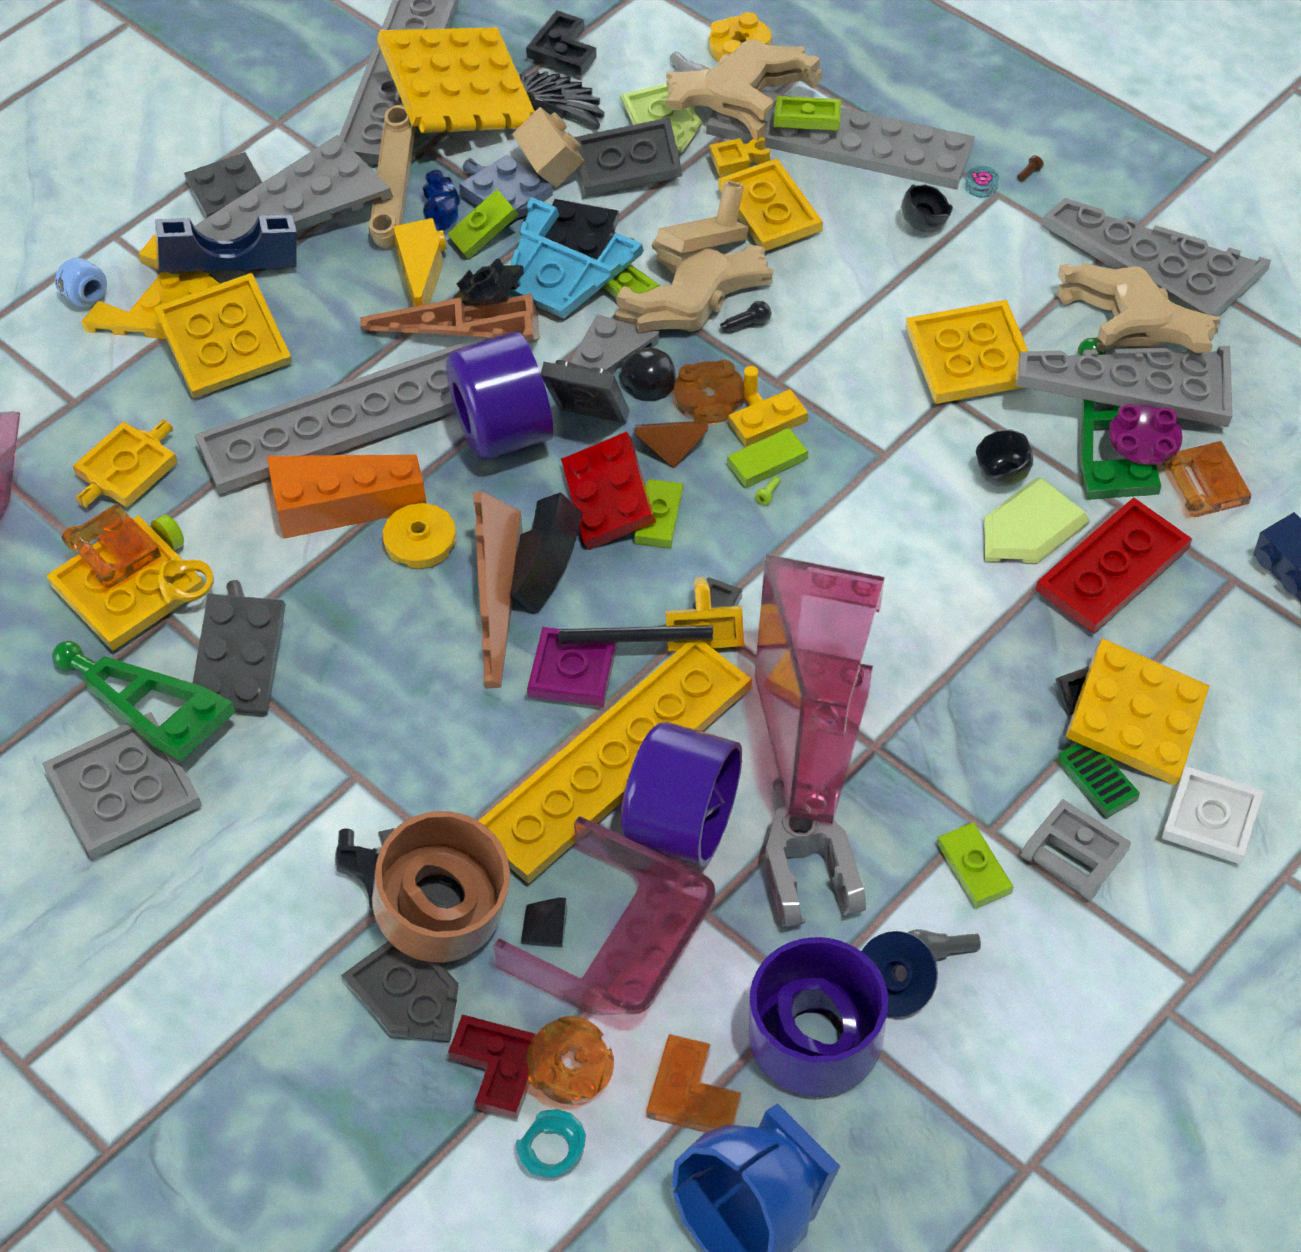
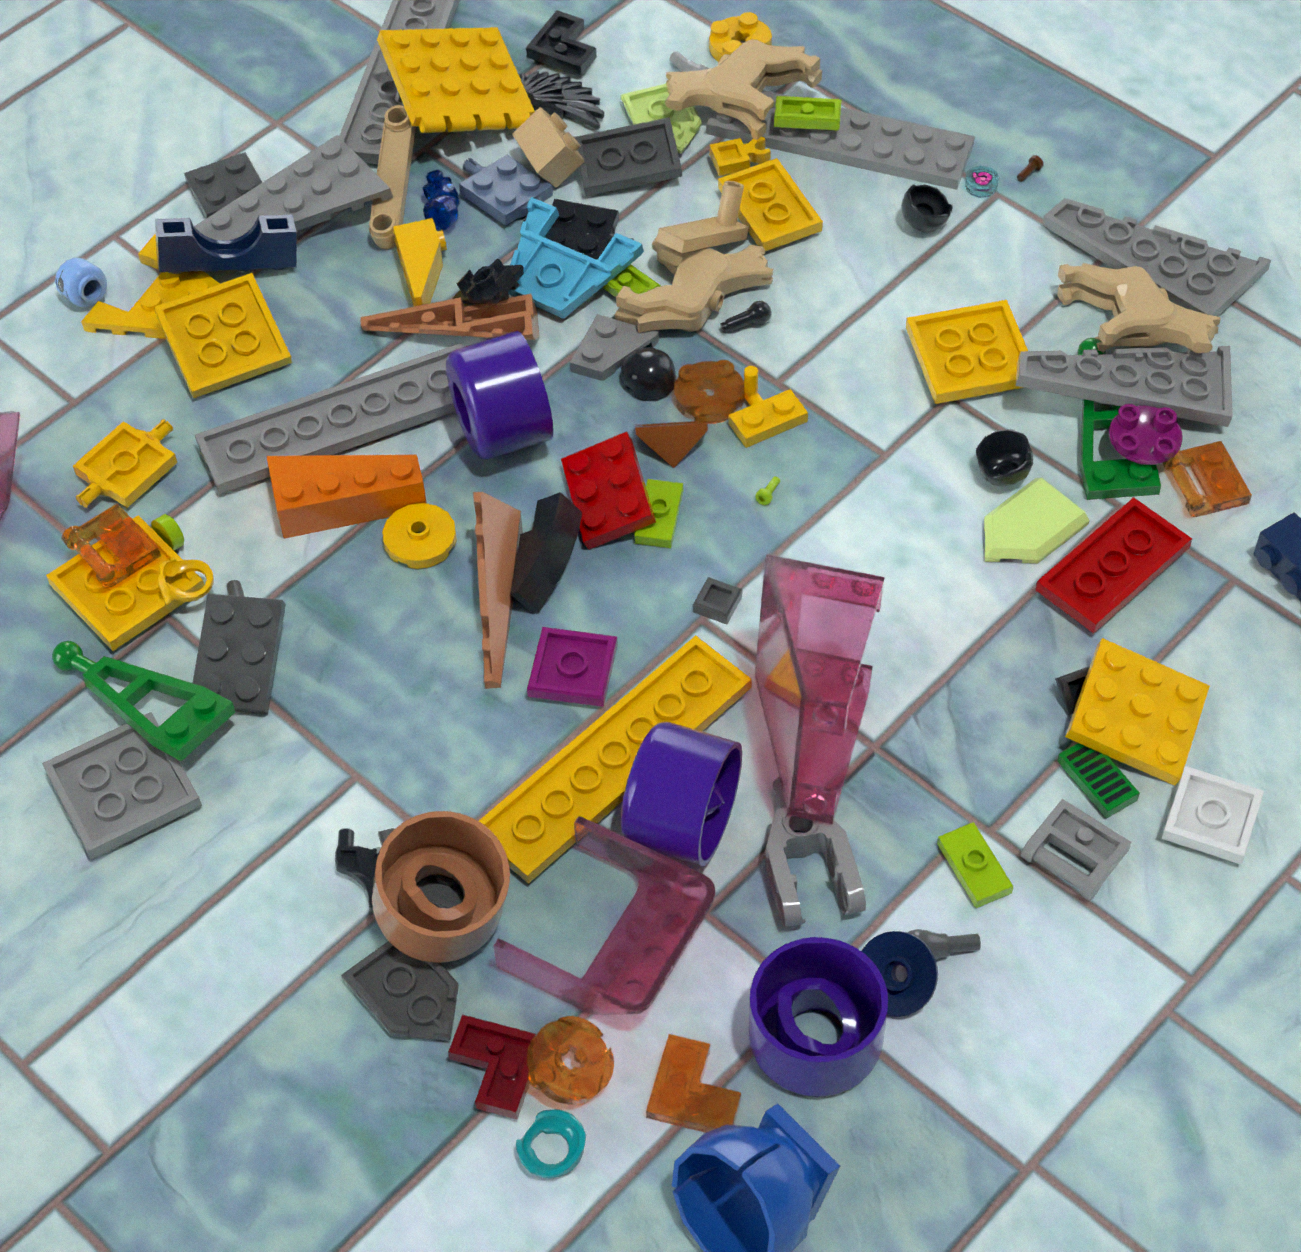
lime plate [447,189,519,259] -> none
black slope [521,897,568,947] -> none
dark grey plate [541,360,630,424] -> none
black bar [559,625,713,644] -> none
yellow plate [665,577,744,651] -> none
lime tile [727,428,808,488] -> none

